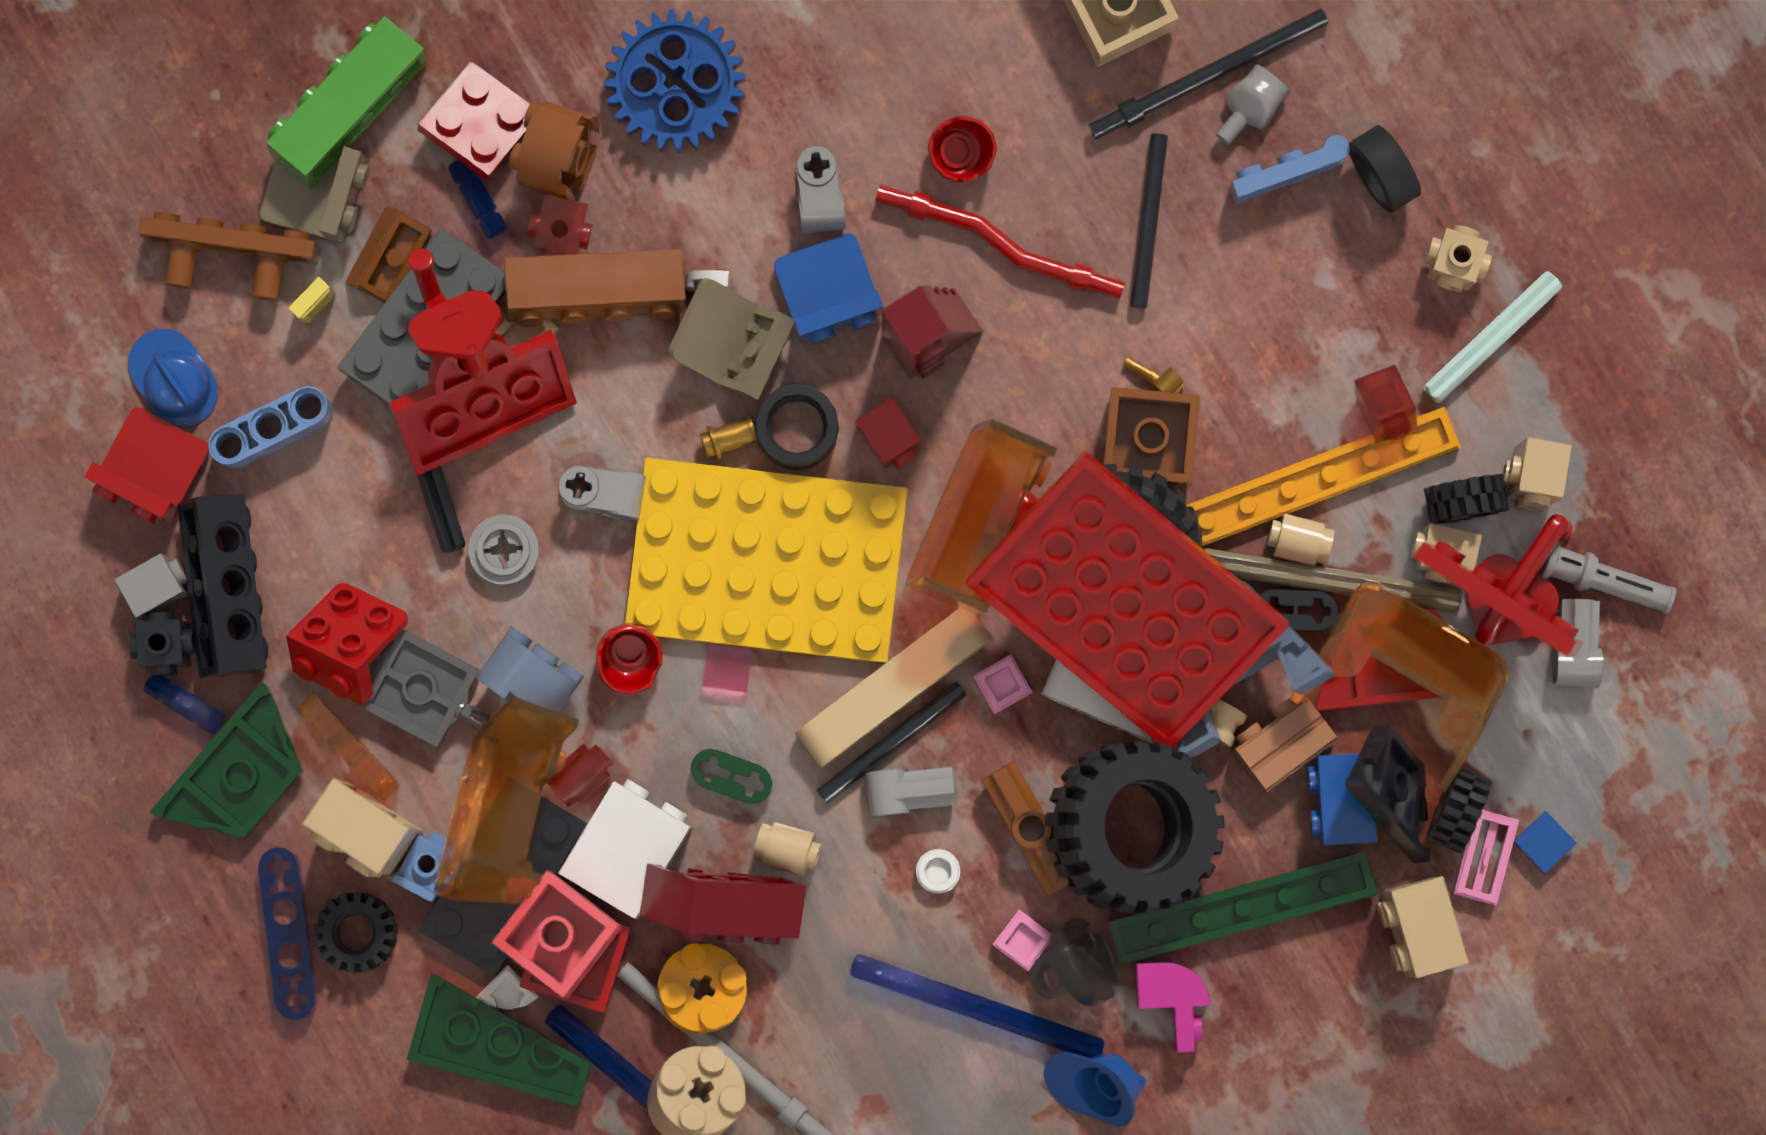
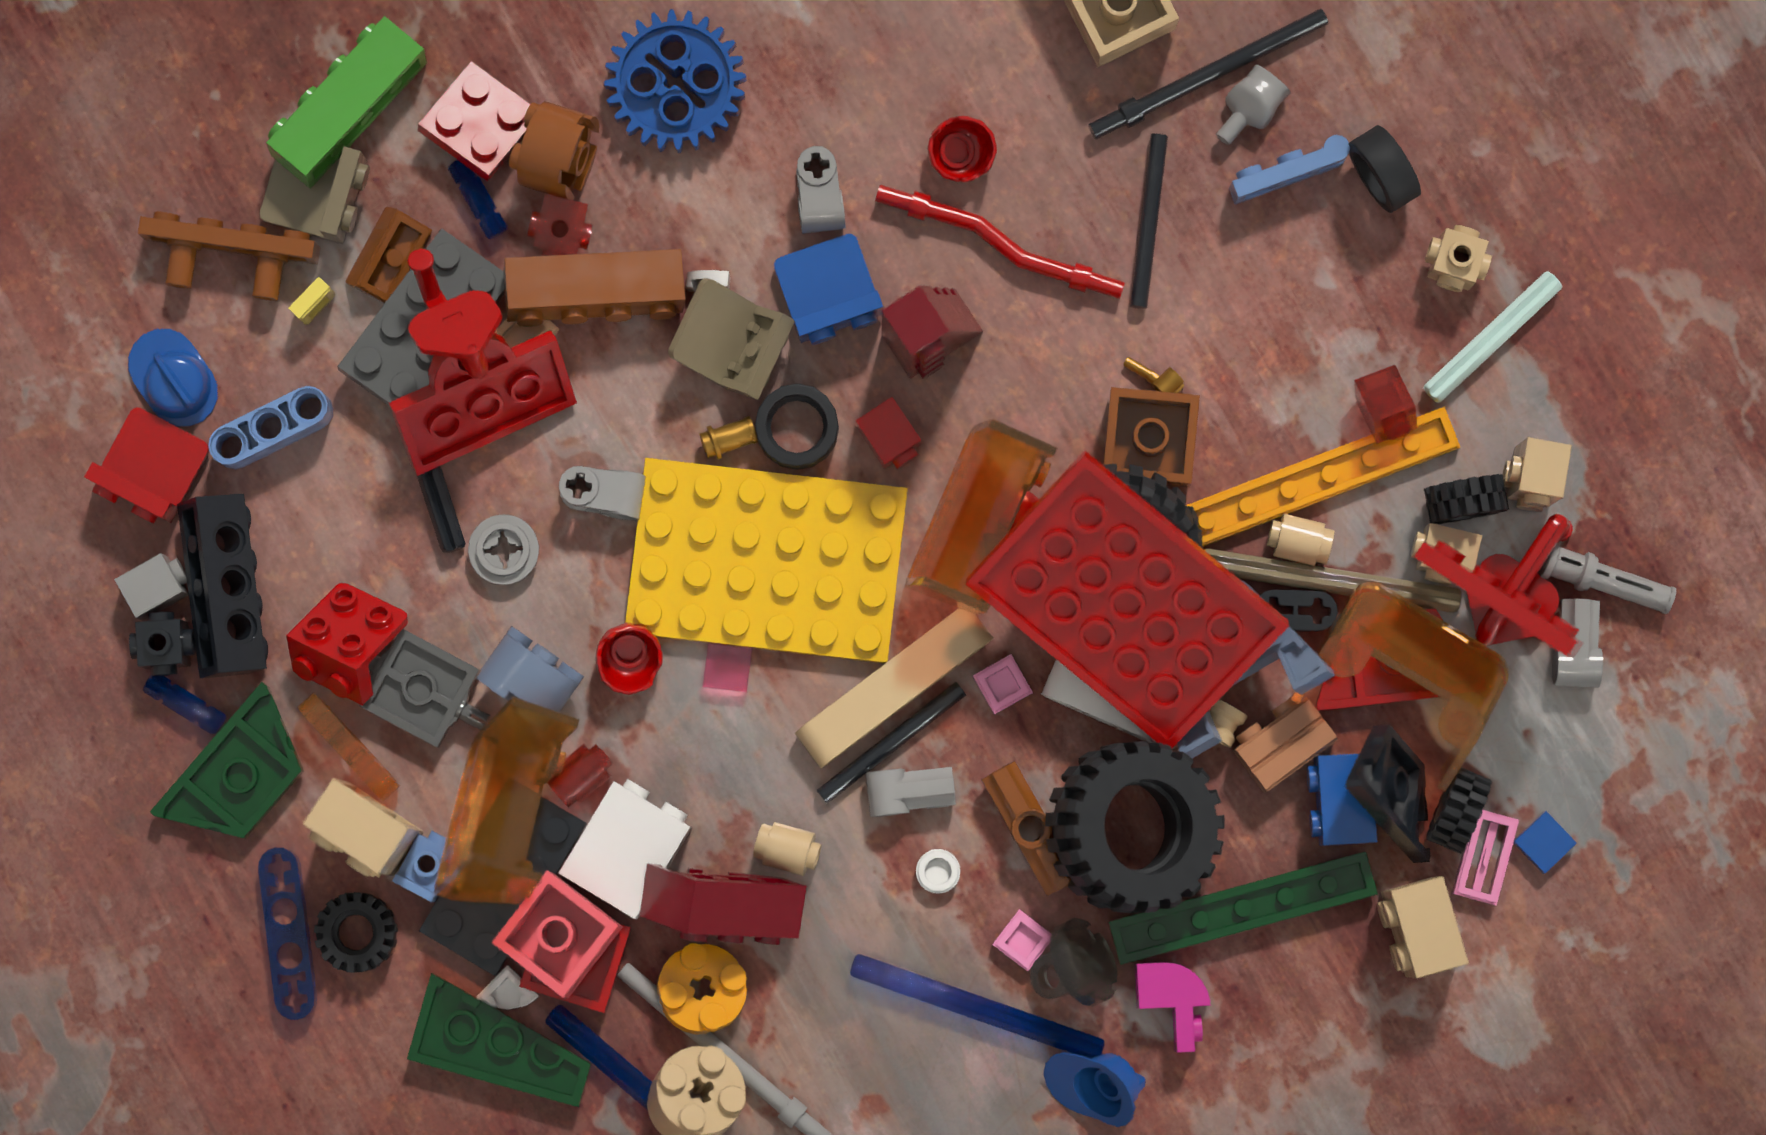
dark green beam [690,749,773,804] -> none

